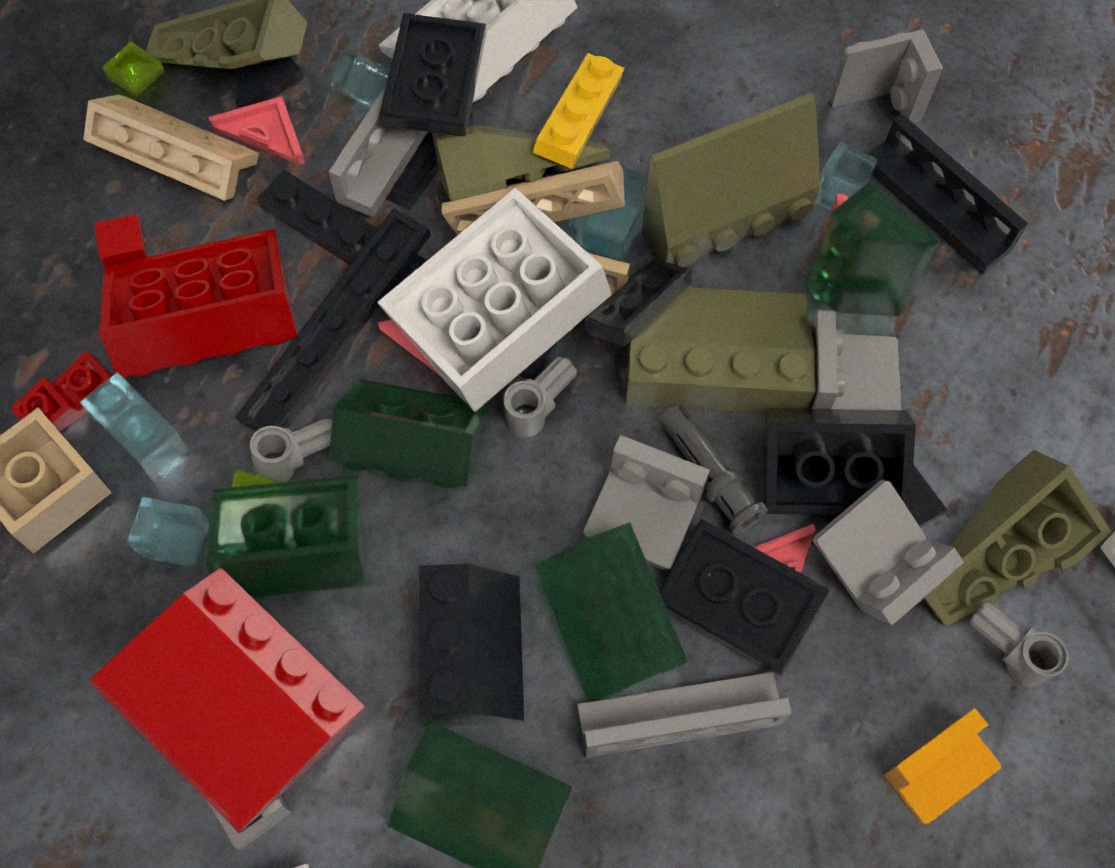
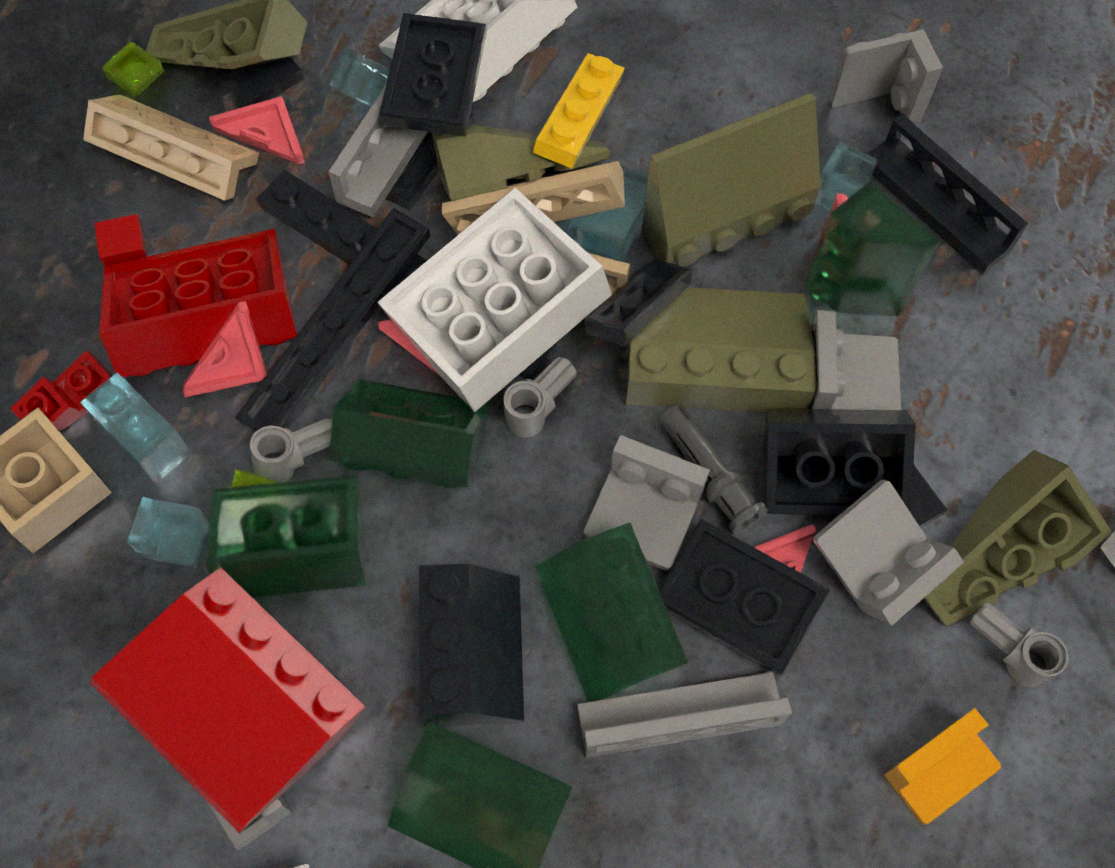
none -> coral tile [183,301,267,398]

